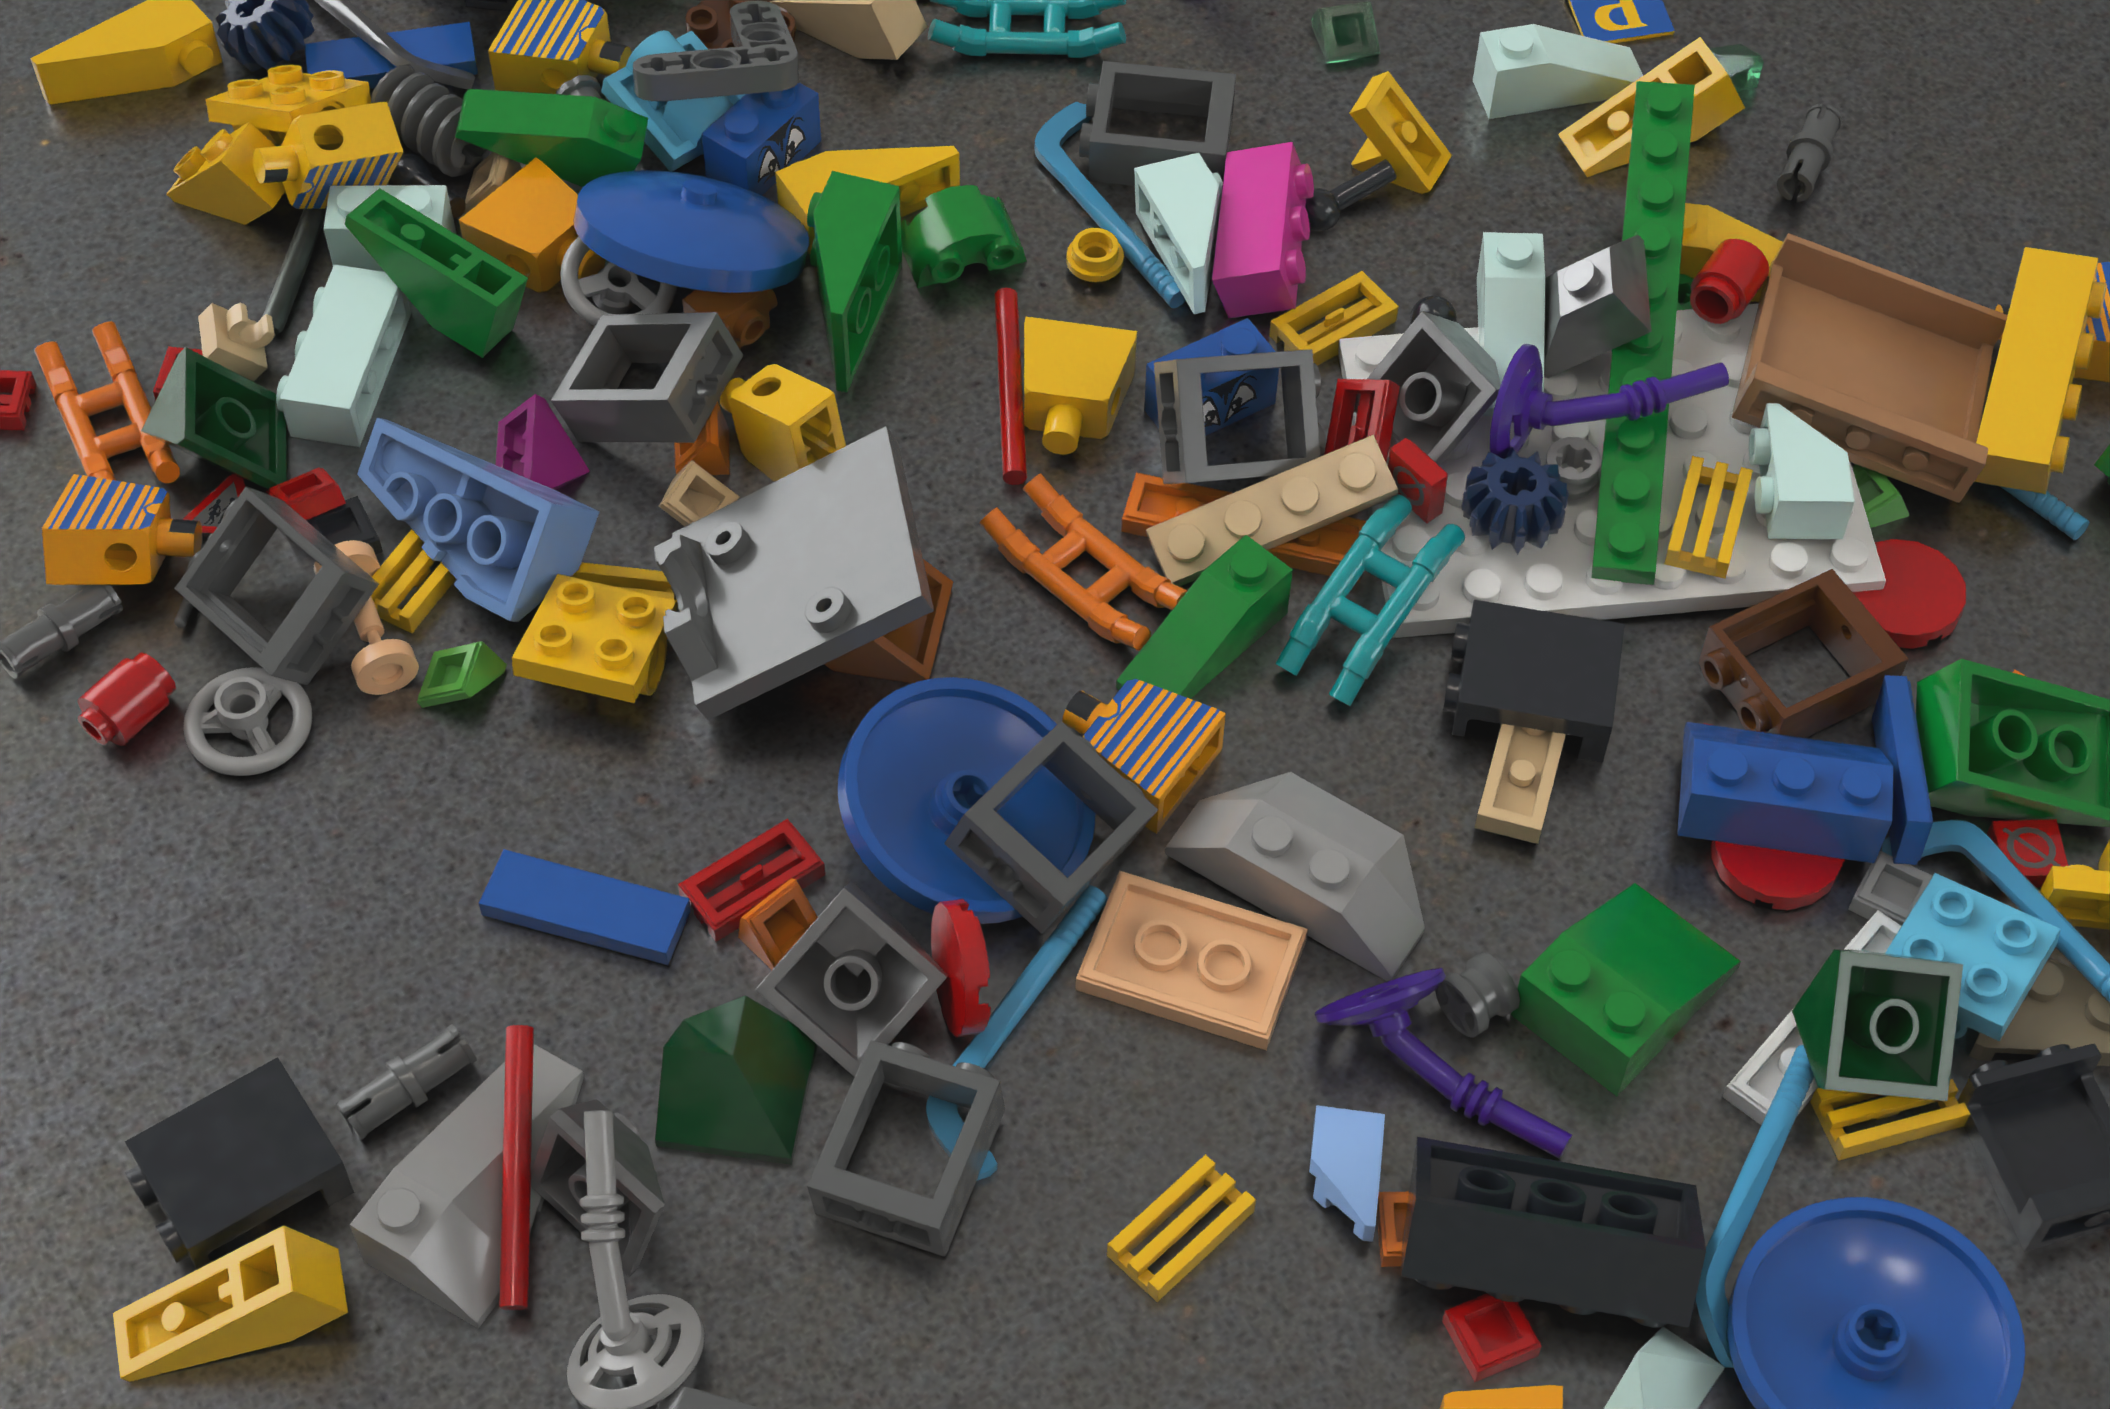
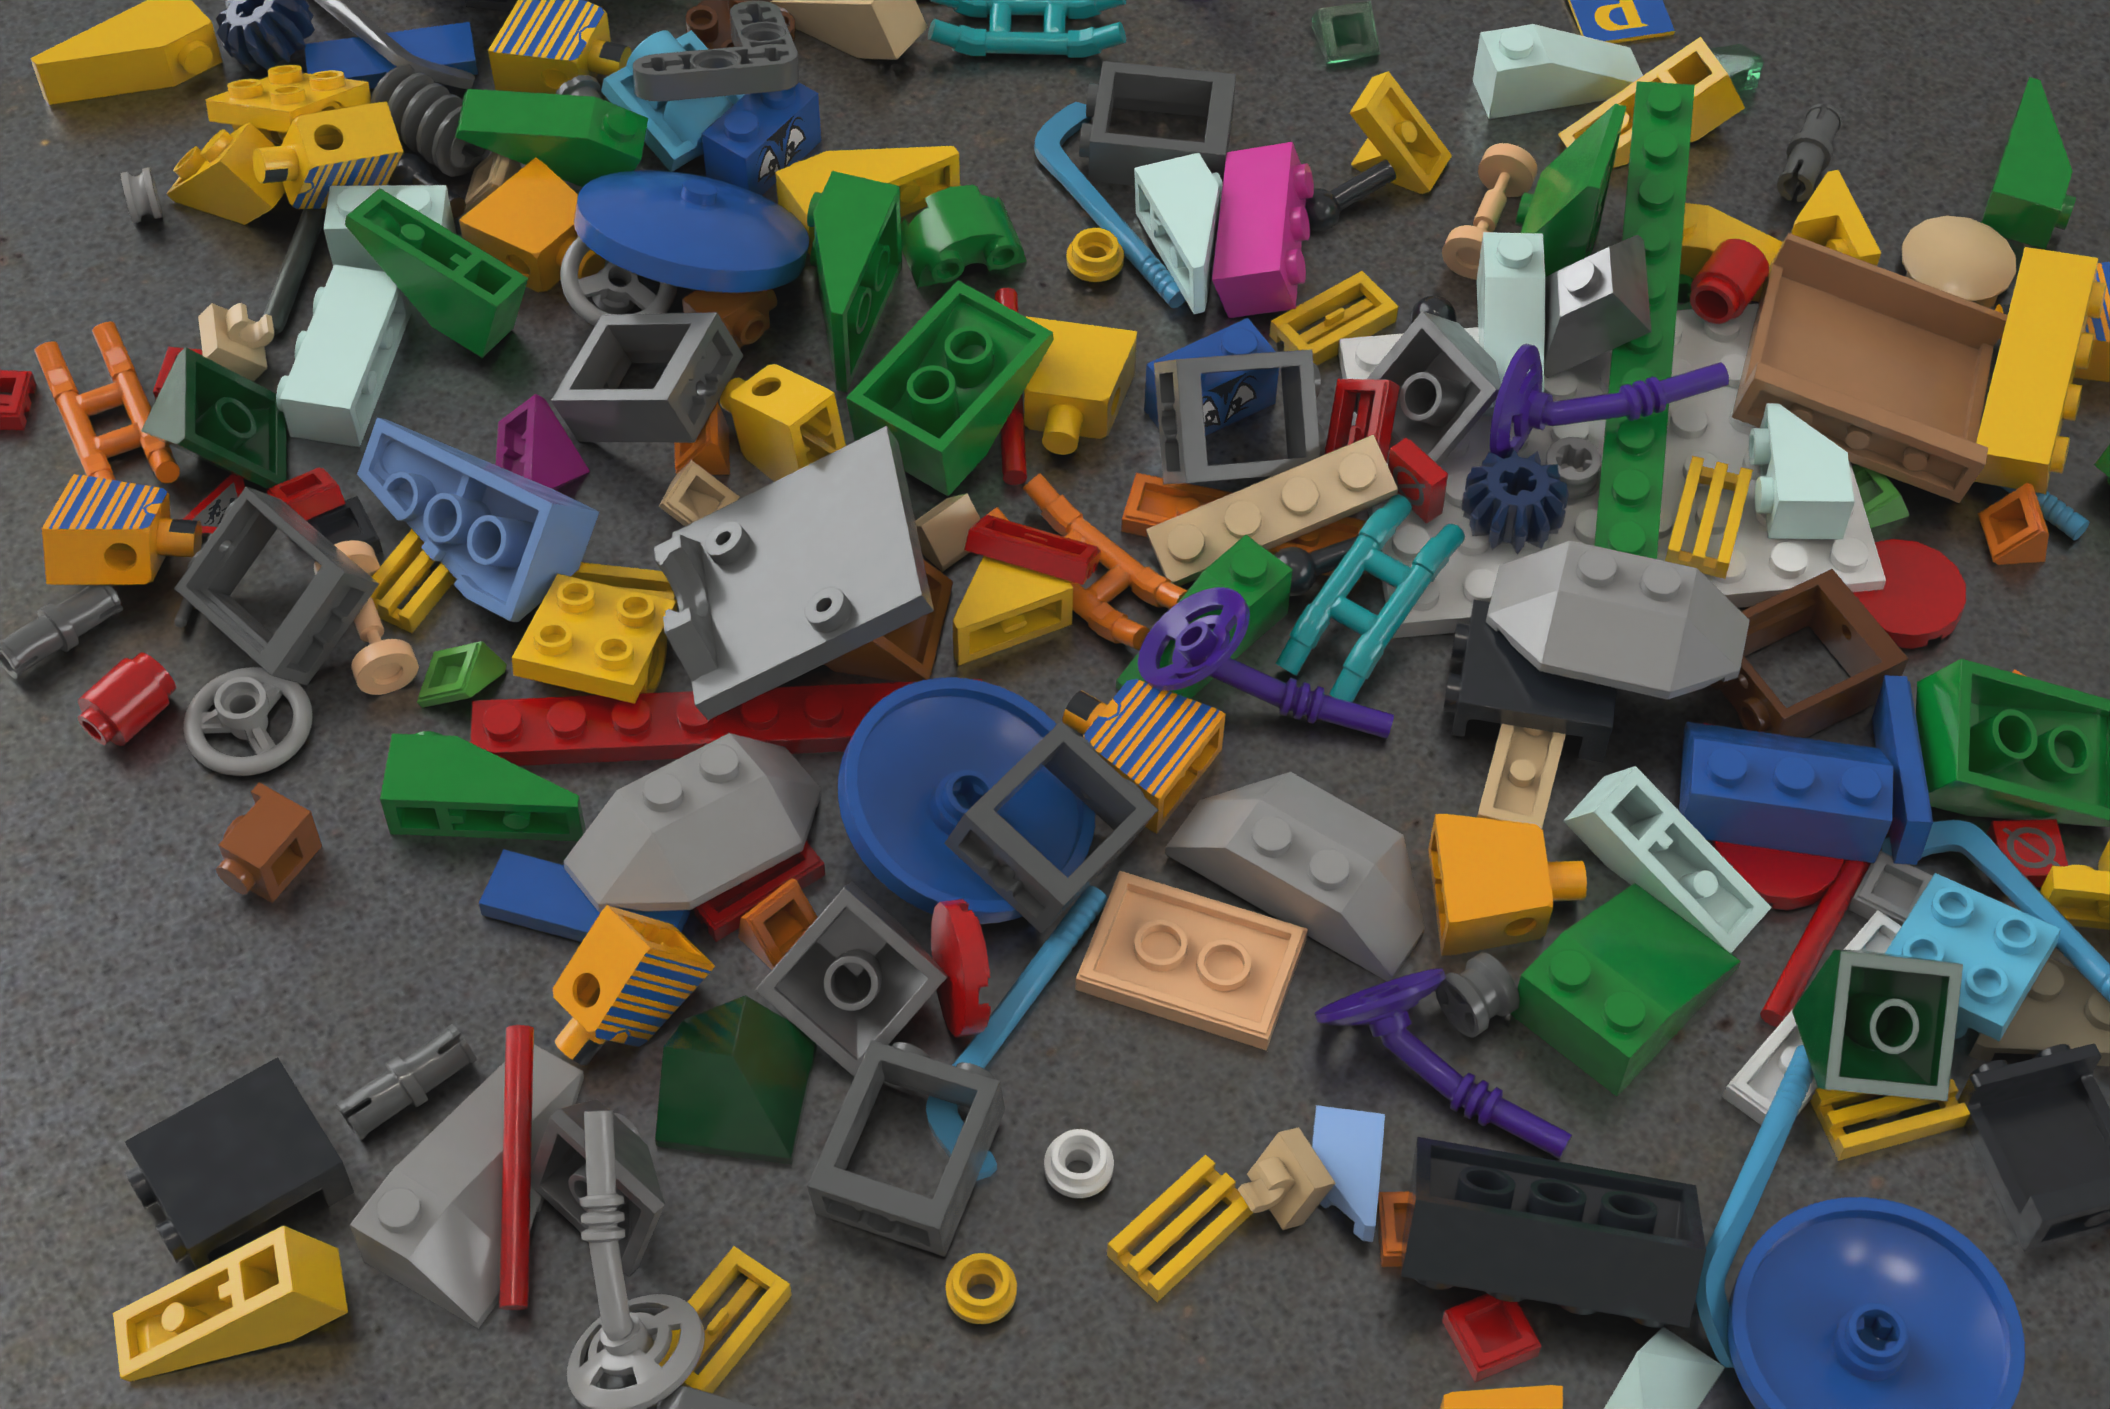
none -> light grey bush [121,167,162,223]
none -> dark orange brick [216,782,322,903]
none -> green slope [380,731,586,842]
none -> red plate [470,679,982,766]
none -> light orange torso [553,905,715,1066]
none -> light grey wedge [564,733,821,912]
none -> yellow tile [654,1246,792,1393]
none -> green slope [846,280,1054,496]
none -> tan slope [915,493,980,572]
none -> yellow plate [946,1253,1017,1324]
none -> yellow slope [952,556,1073,666]
none -> red tile [964,514,1101,585]
none -> white plate [1044,1129,1114,1198]
none -> dark purple dish [1138,587,1394,739]
none -> tan tile [1238,1127,1336,1230]
none -> black bar [1274,535,1382,596]
none -> light orange torso [1428,814,1587,956]
none -> light nougat wheel [1442,143,1538,280]
none -> light grey wedge [1486,541,1750,699]
none -> green slope [1510,104,1627,277]
none -> light aqua slope [1563,766,1772,953]
none -> red bar [1760,830,1889,1027]
none -> yellow slope [1791,170,1881,266]
none -> tan dish [1902,216,2016,308]
none -> orange slope [1978,483,2049,565]
none -> green slope [1981,77,2076,249]

